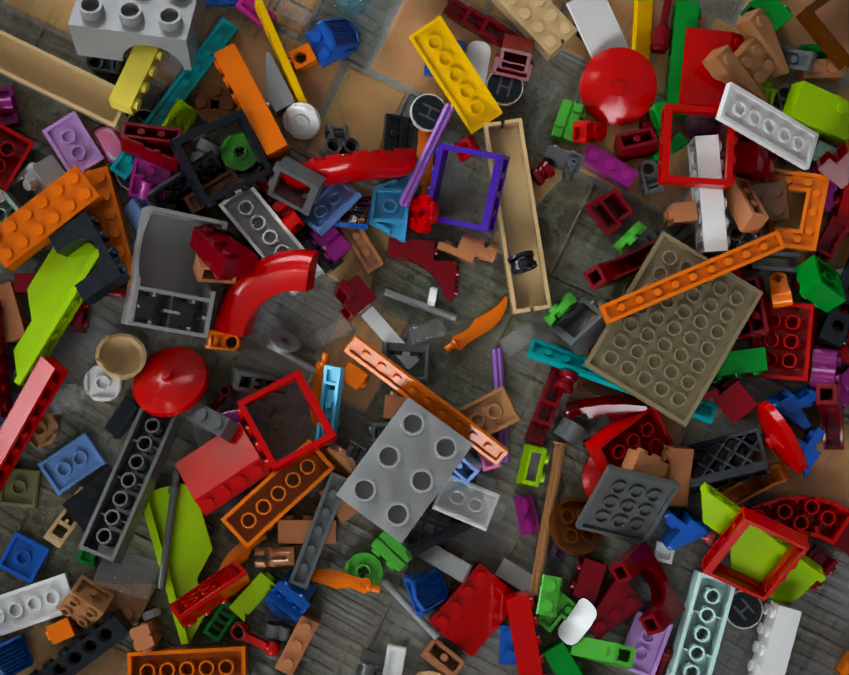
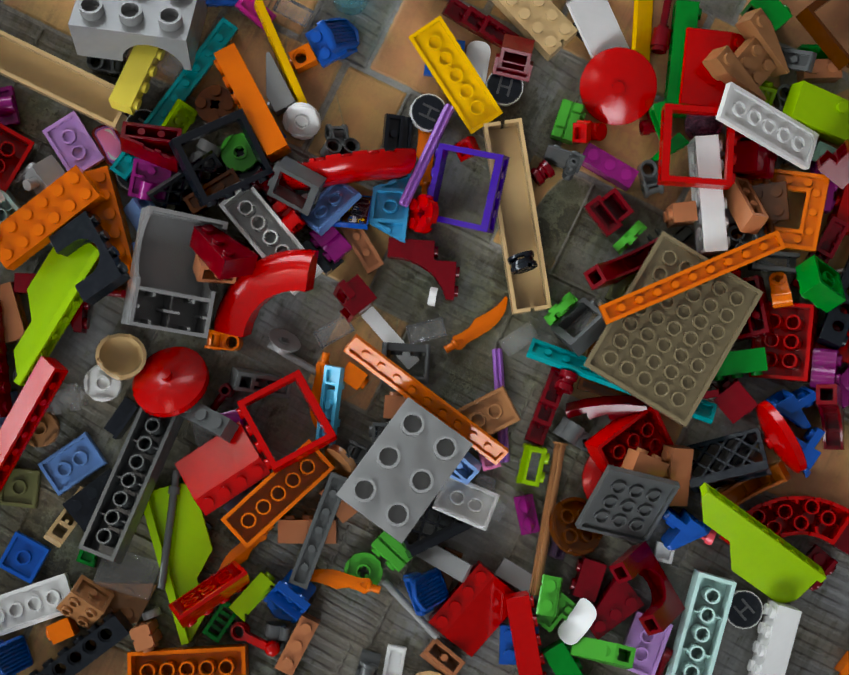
nougat plate [255,544,303,567] -> none
light grey bar [384,288,457,322] -> none
nougat plate [437,234,499,264] -> none
dark red brick [613,126,658,162] -> none
red window [701,506,809,601] -> none

